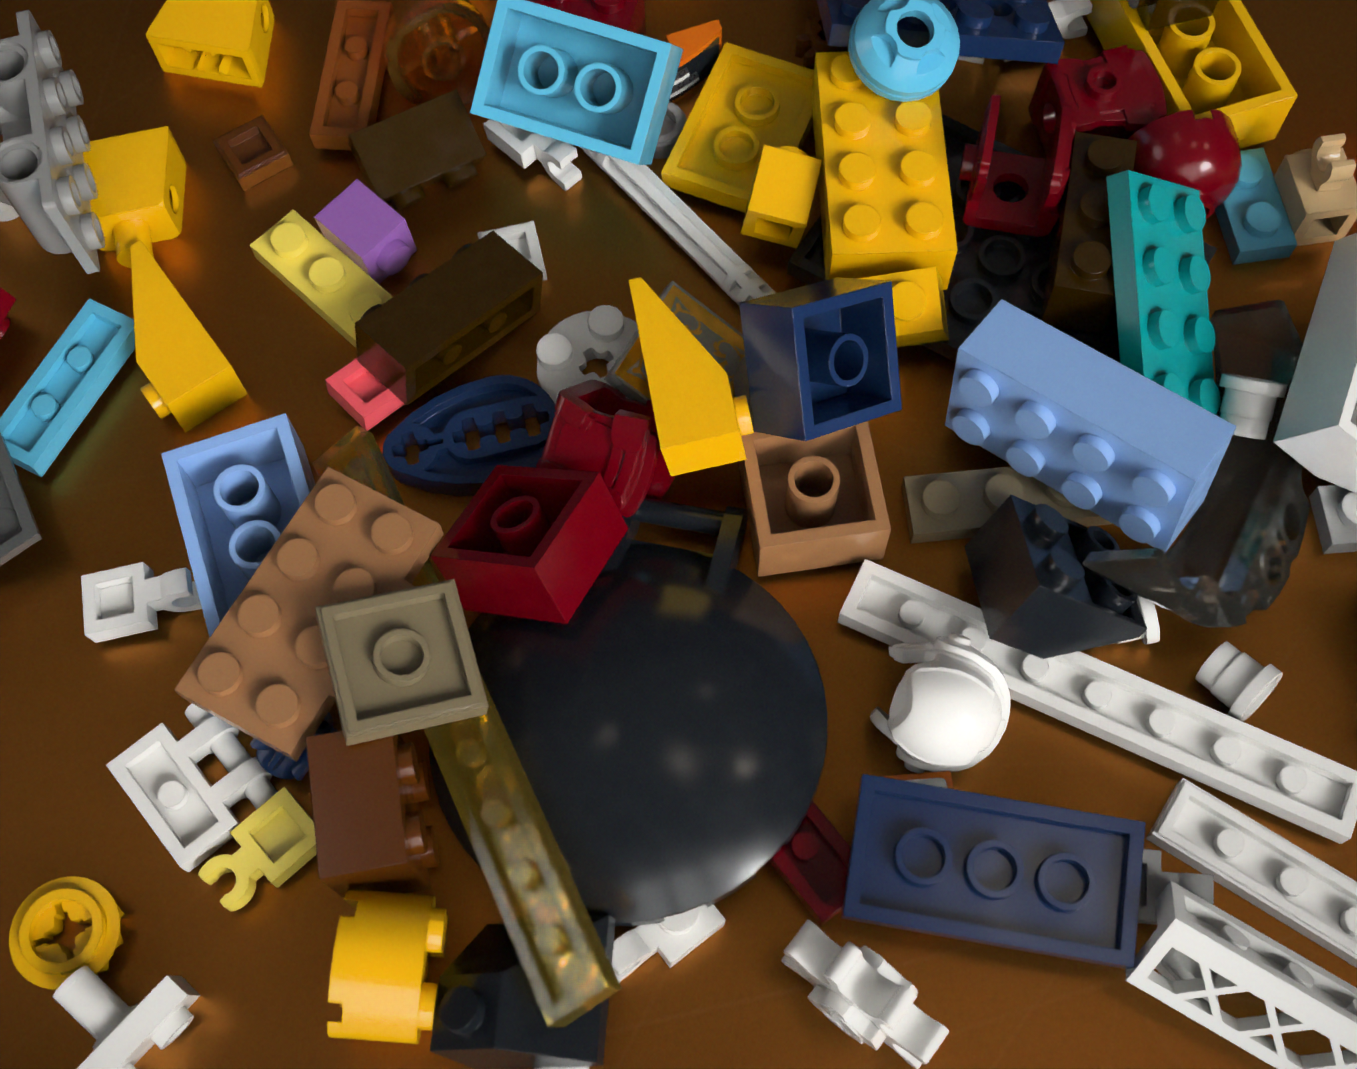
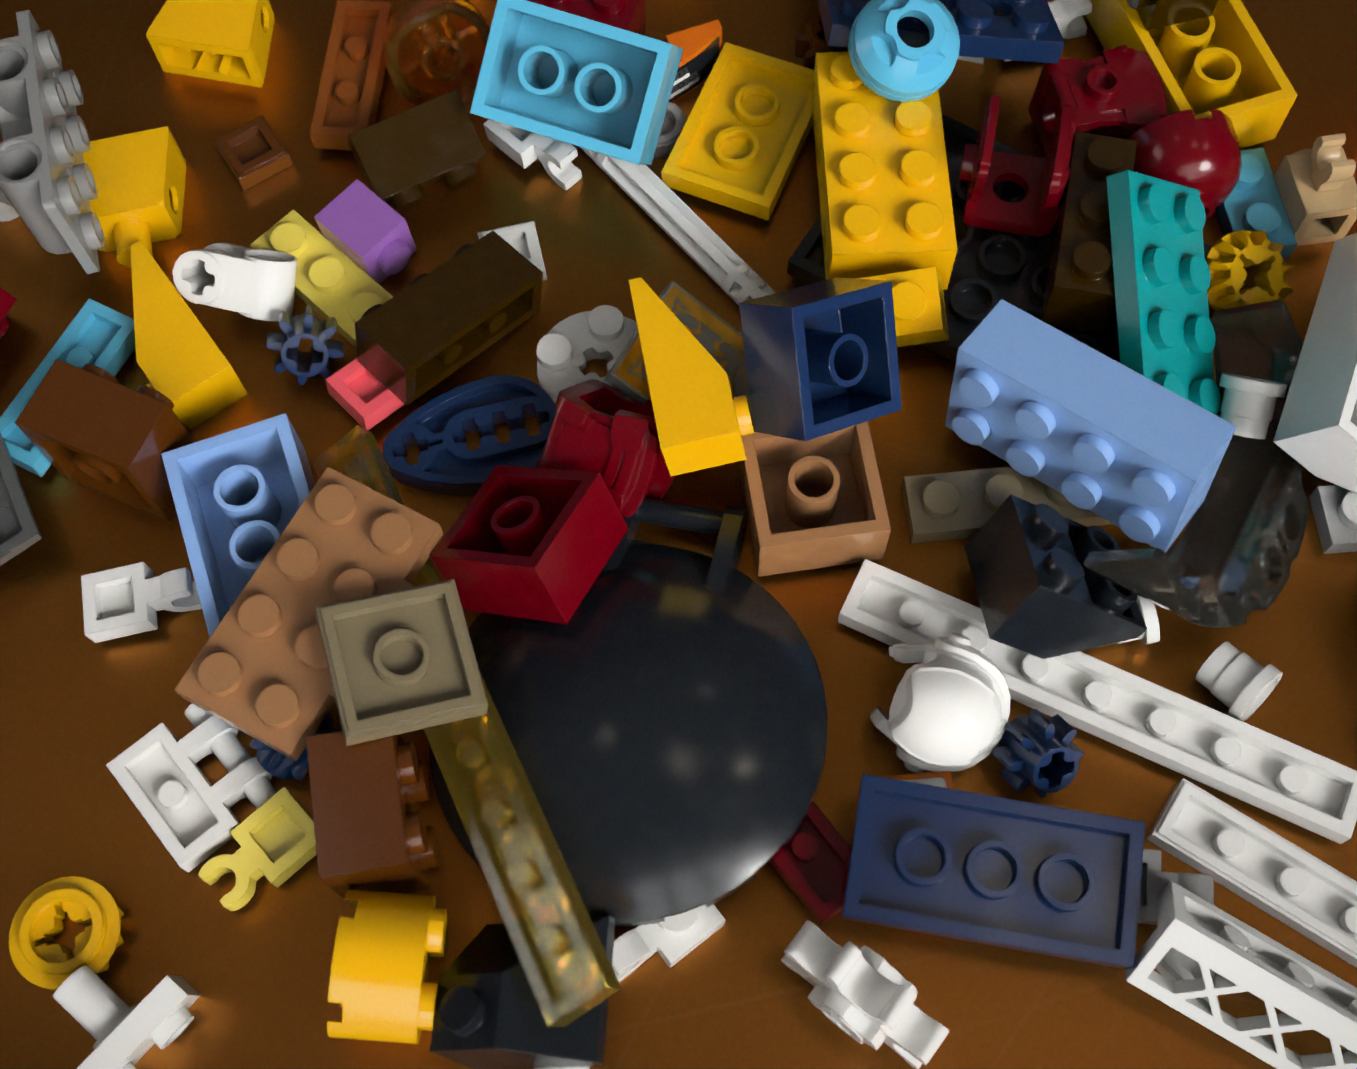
yellow brick [740,144,822,248] -> none
none -> reddish brown brick [15,359,195,521]
none -> white piece [173,242,298,321]
none -> dark blue gear [266,305,344,385]
none -> dark blue gear [993,708,1084,798]
none -> yellow gear [1205,229,1294,326]

